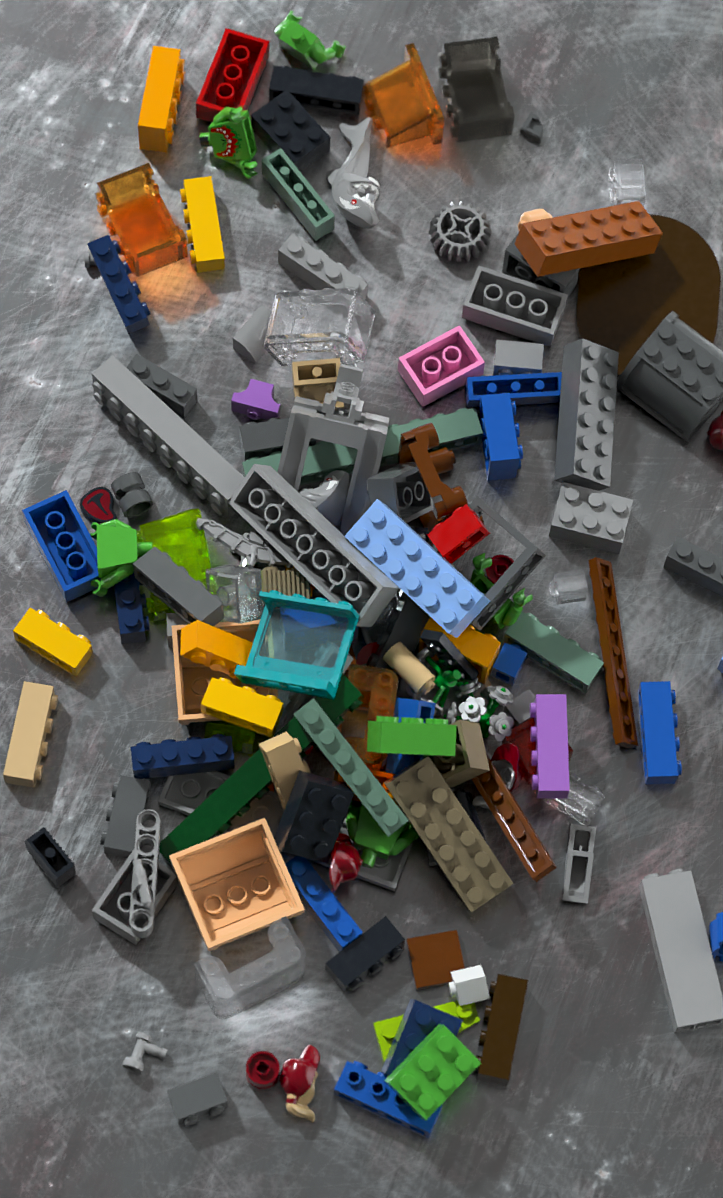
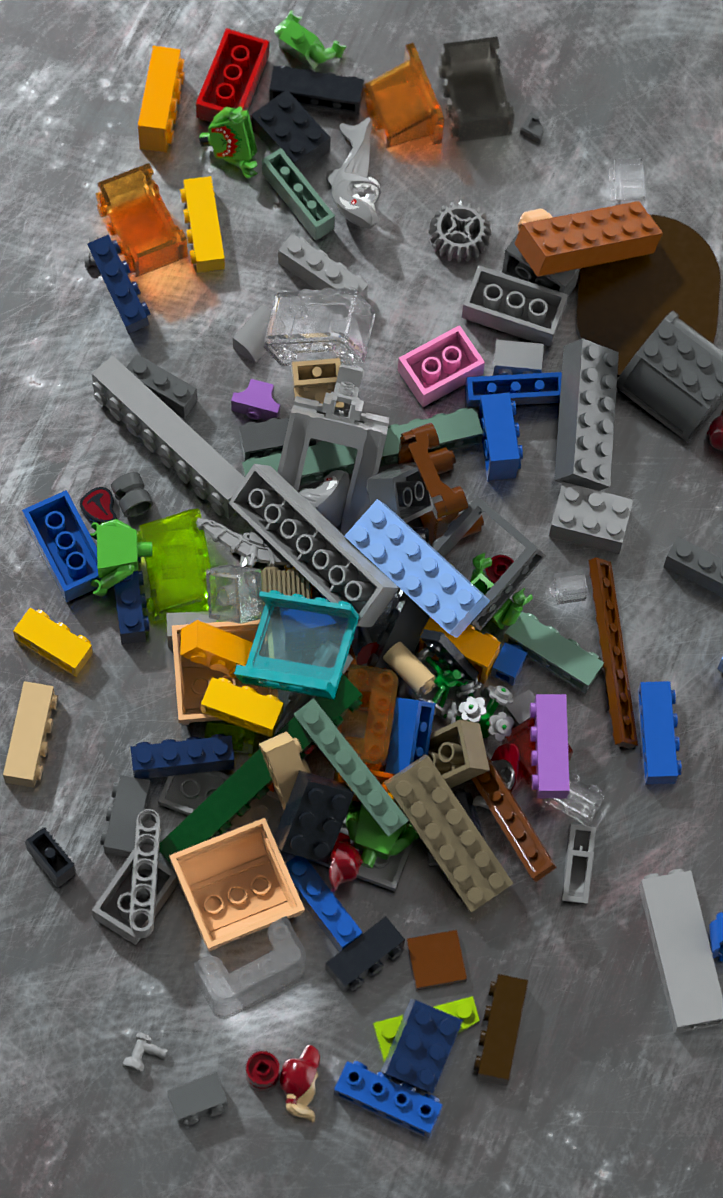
dark grey brick [133,547,224,626] -> none
light grey piece [133,859,152,909] -> none
bright green brick [367,716,457,756] -> none
bright green brick [384,1024,481,1120] -> none
red brick [427,504,490,564] -> none
white brick [448,965,490,1006] -> none

